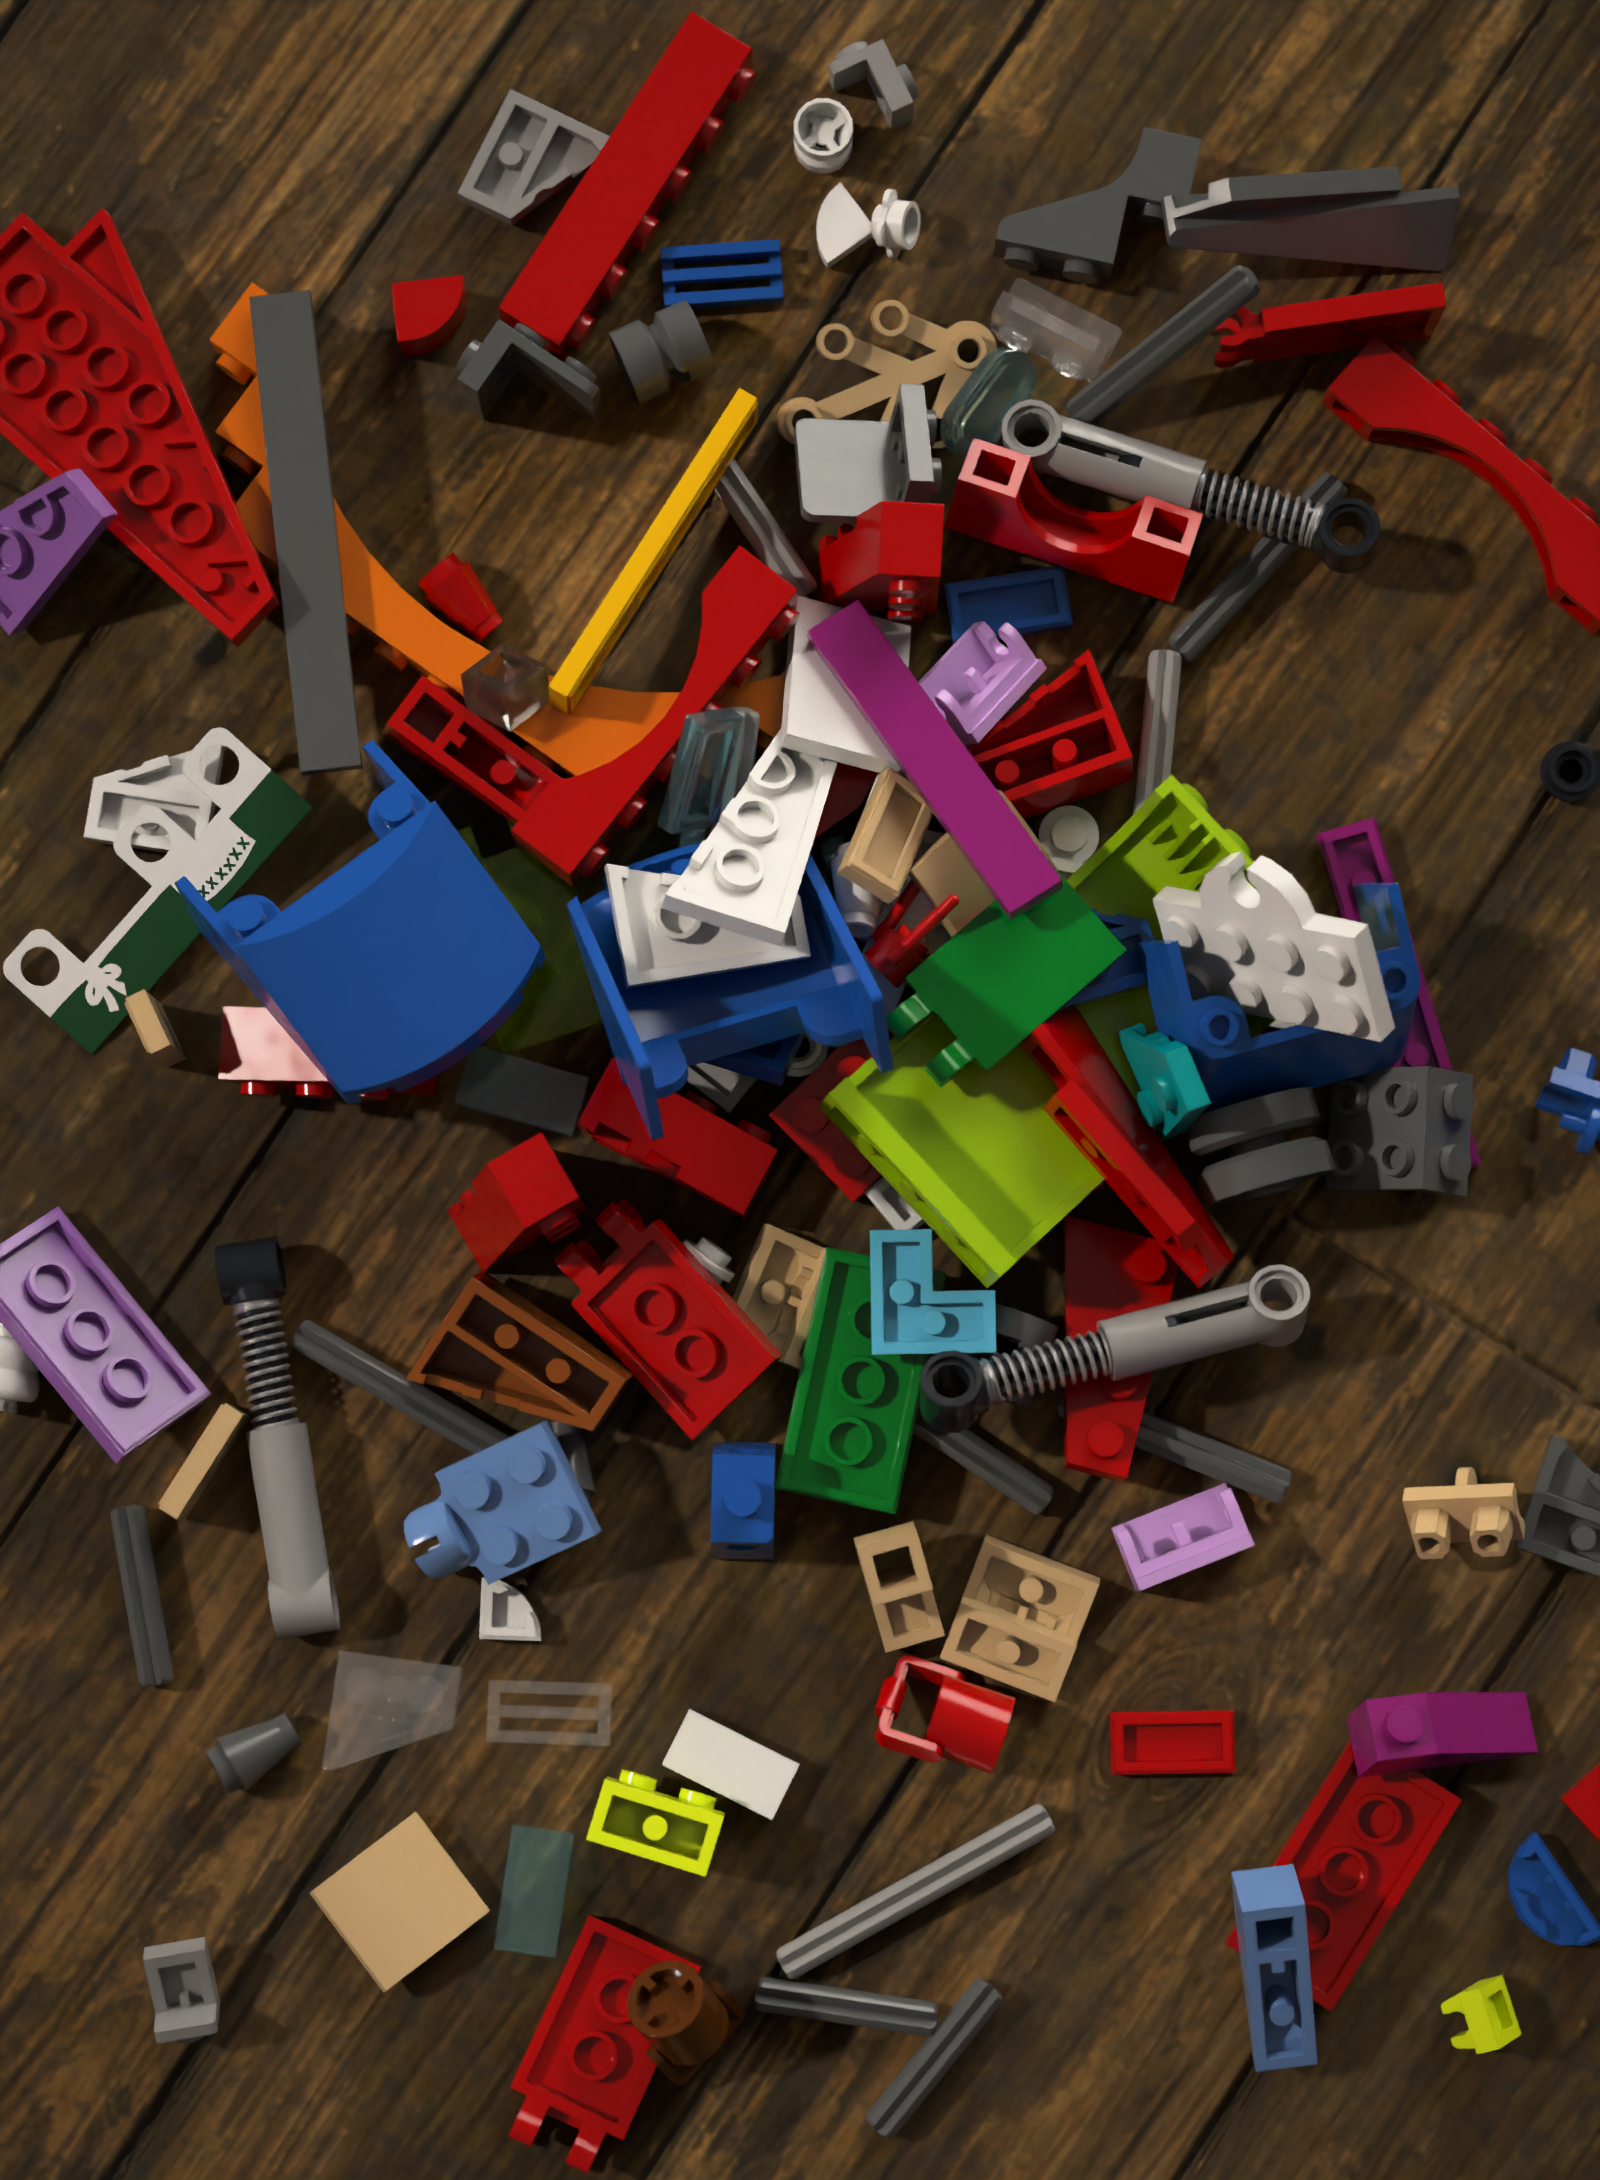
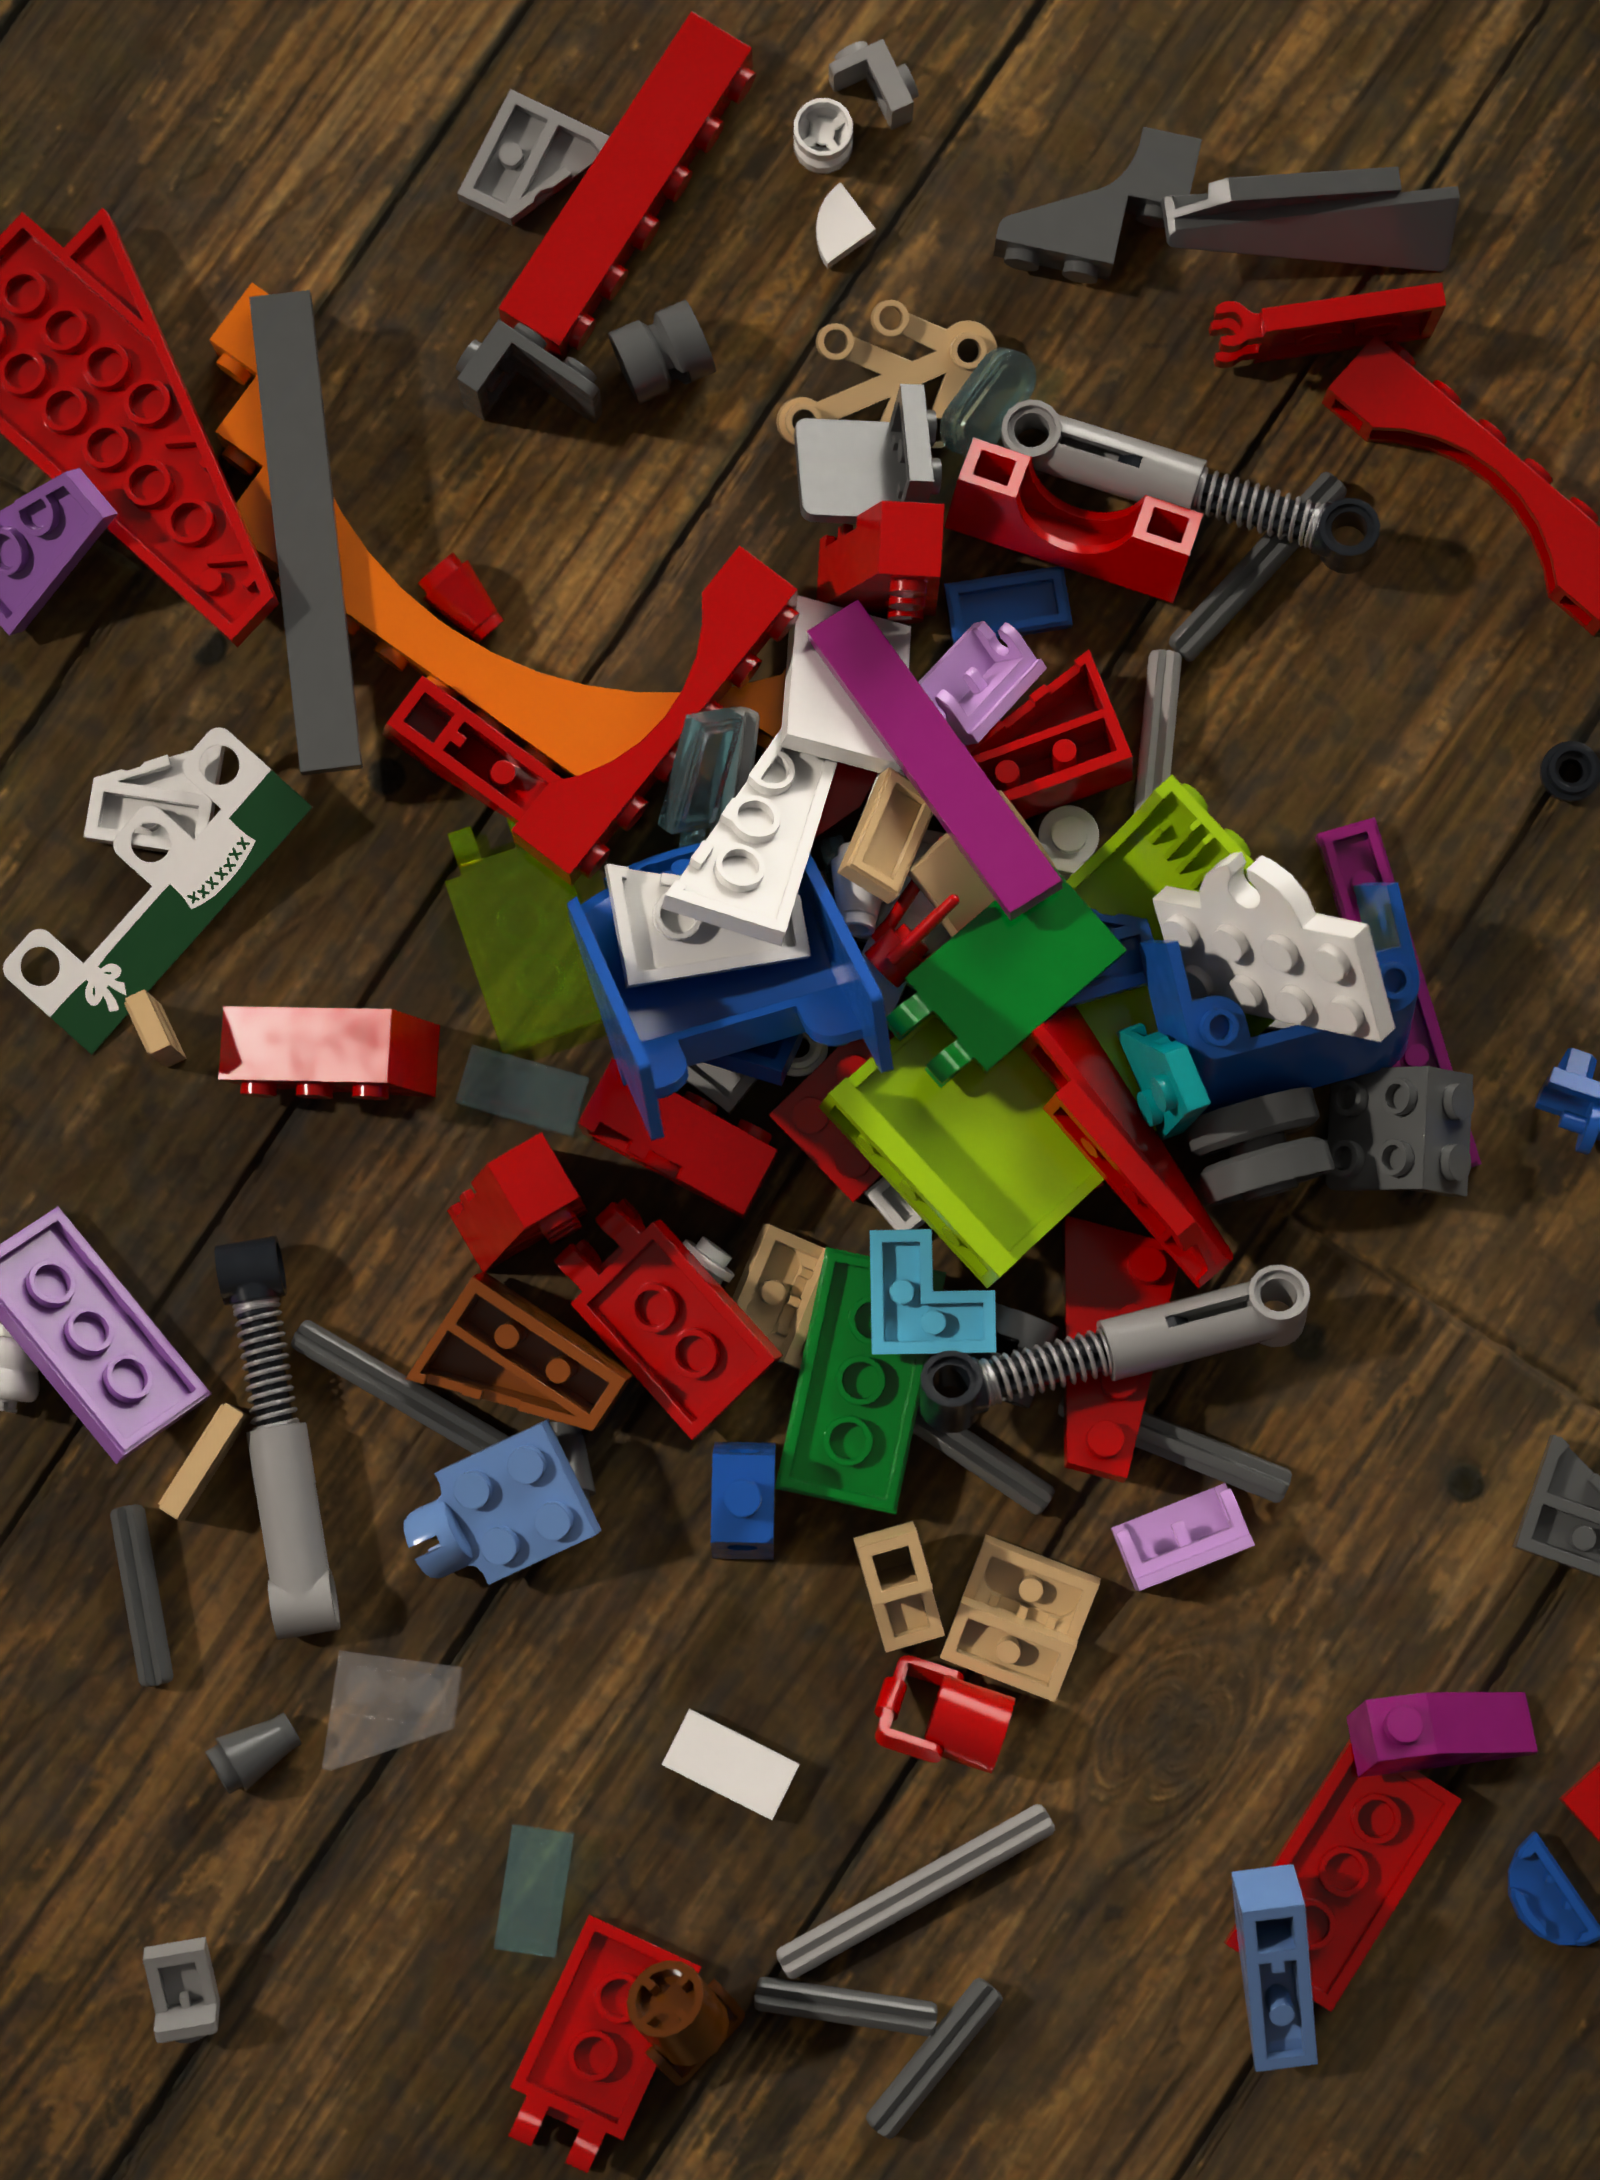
blue windscreen [174,740,546,1104] -> none
tan slope [310,1812,490,1993] -> none
red brick [391,275,468,357] -> none
clear smoke slope [461,643,549,732] -> none
white tile [479,1577,542,1641] -> none
clear tile [486,1679,613,1746] -> none
yellow tile [548,388,759,714] -> none
neon yellow brick [586,1769,725,1877] -> none
blue tile [660,239,784,309] -> none
light grey axle [714,459,817,598] -> none
white plate [871,189,921,258] -> none
clear bracket [990,278,1122,382] -> none
dark grey axle [1066,265,1261,425] -> none
red tile [1109,1710,1235,1775] -> none
tan hips [1402,1467,1526,1559] -> none
neon yellow tile [1441,1975,1522,2054] -> none

